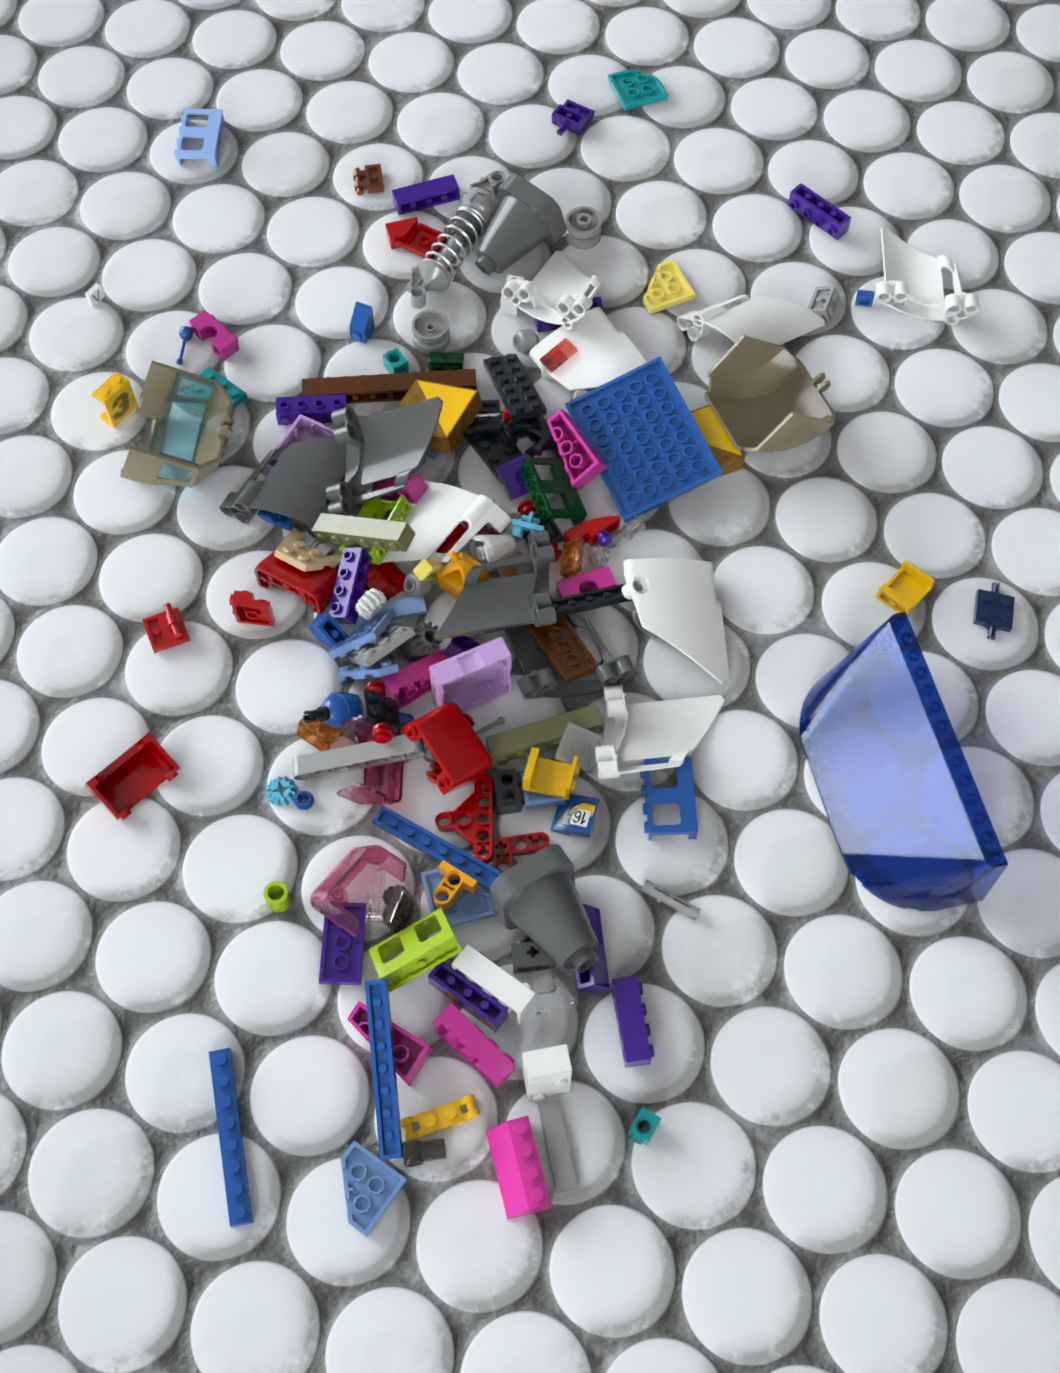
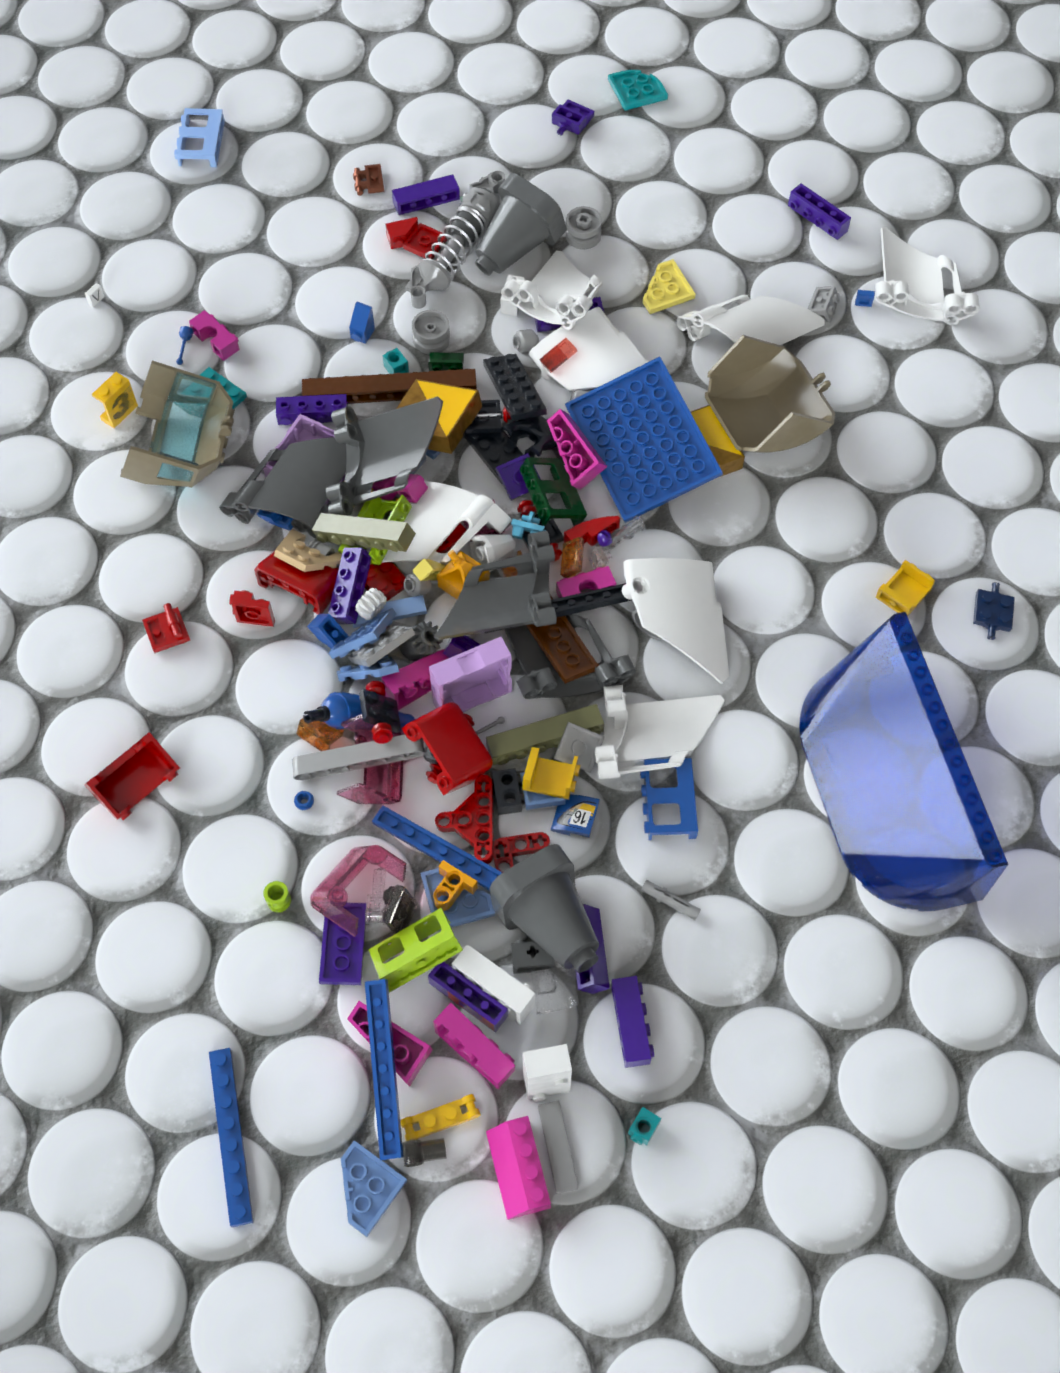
medium azure gear [266,776,298,806] -> none

